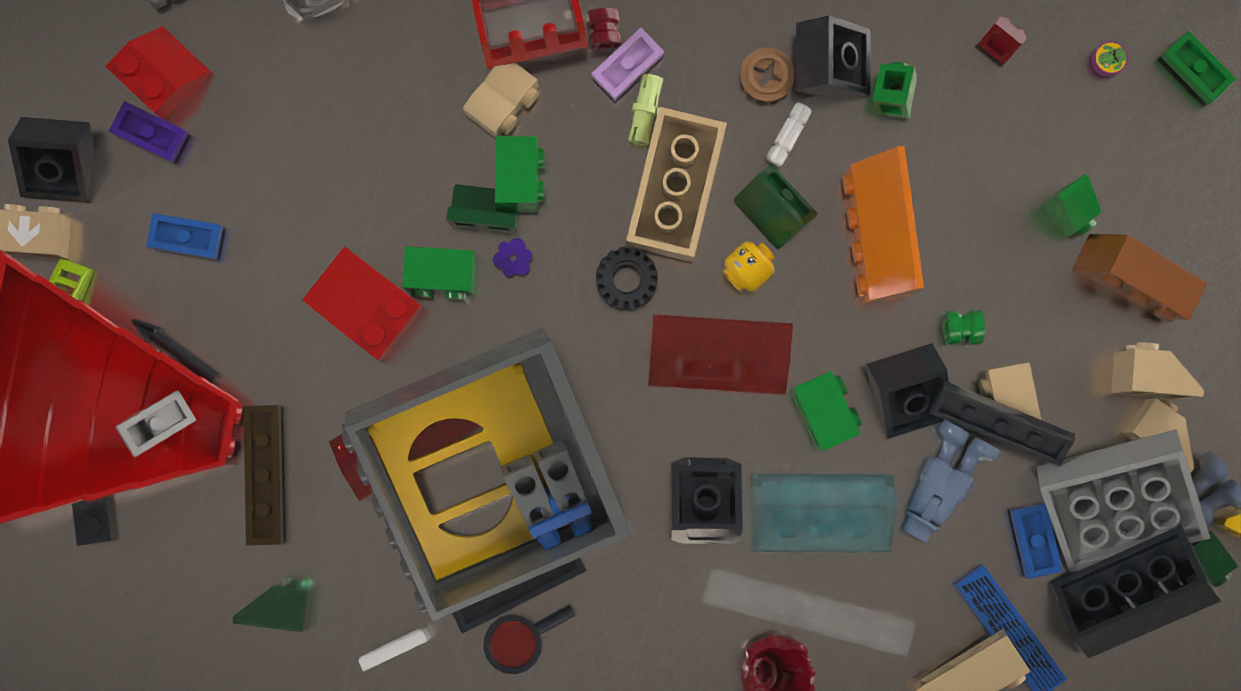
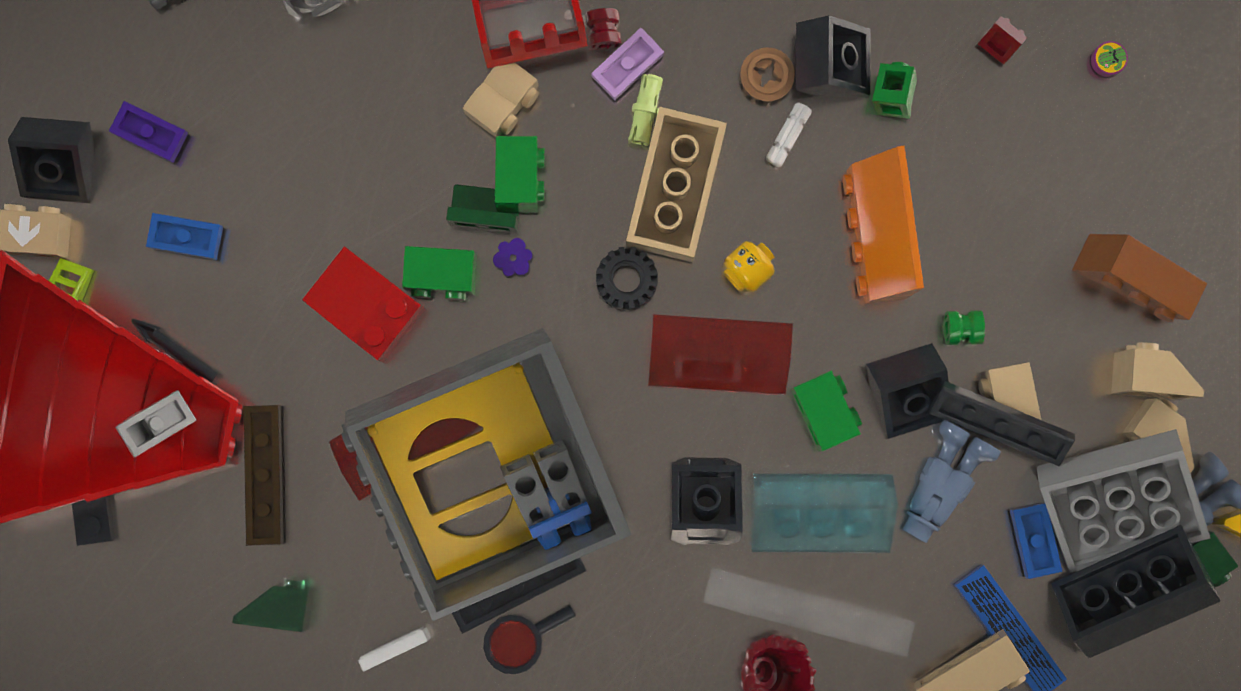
red slope [105,26,212,121] -> none
dark green panel [734,164,818,248] -> none
green slope [1041,173,1102,238] -> none
green plate [1160,30,1236,105] -> none

